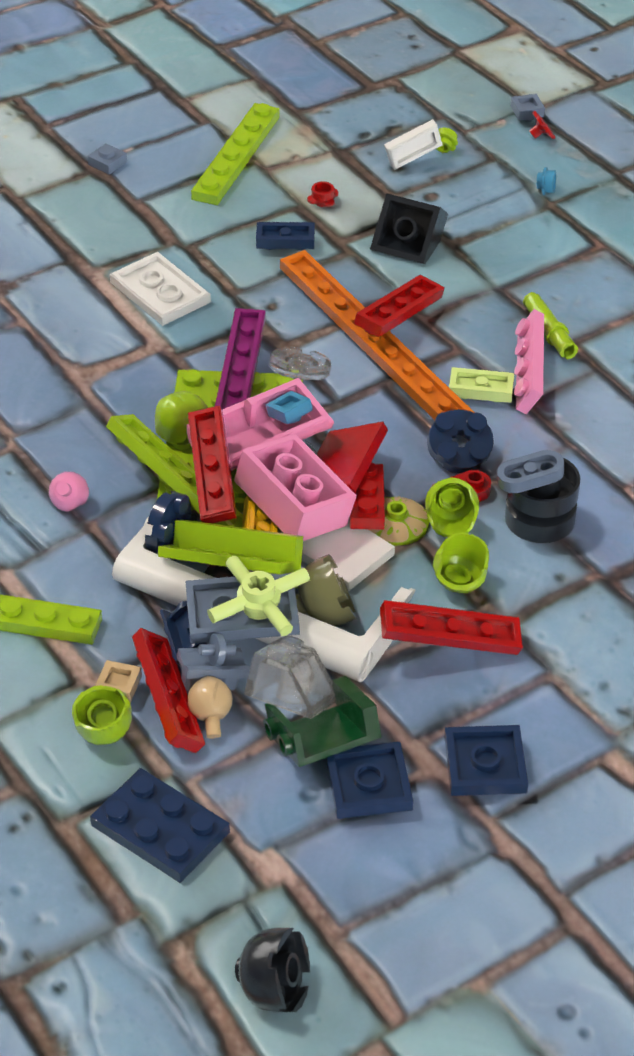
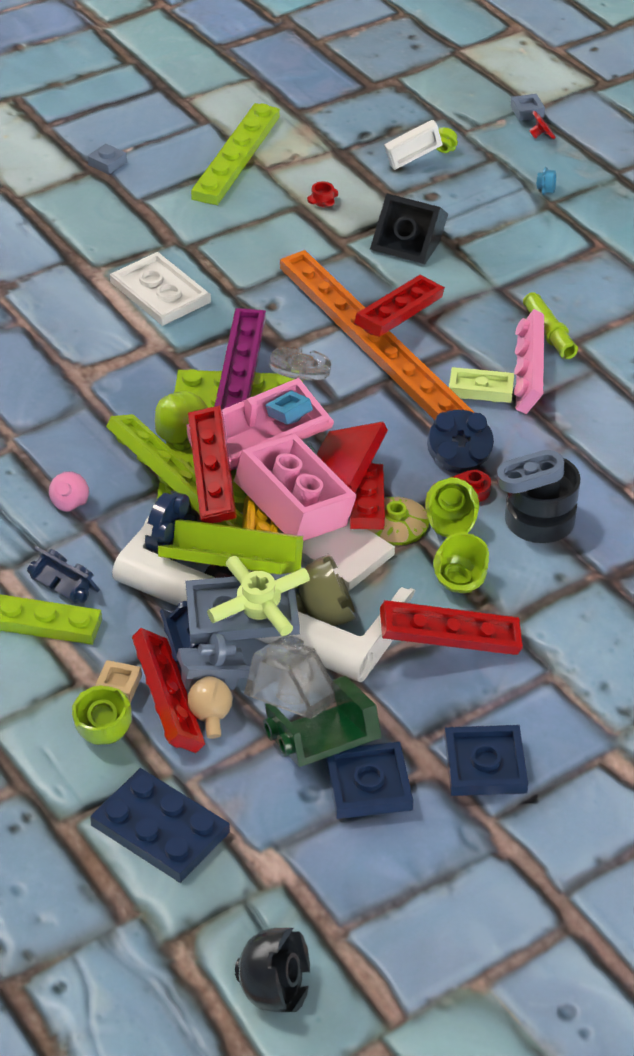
dark blue plate [256,222,315,250] -> none
none -> dark blue hinge [27,546,100,603]

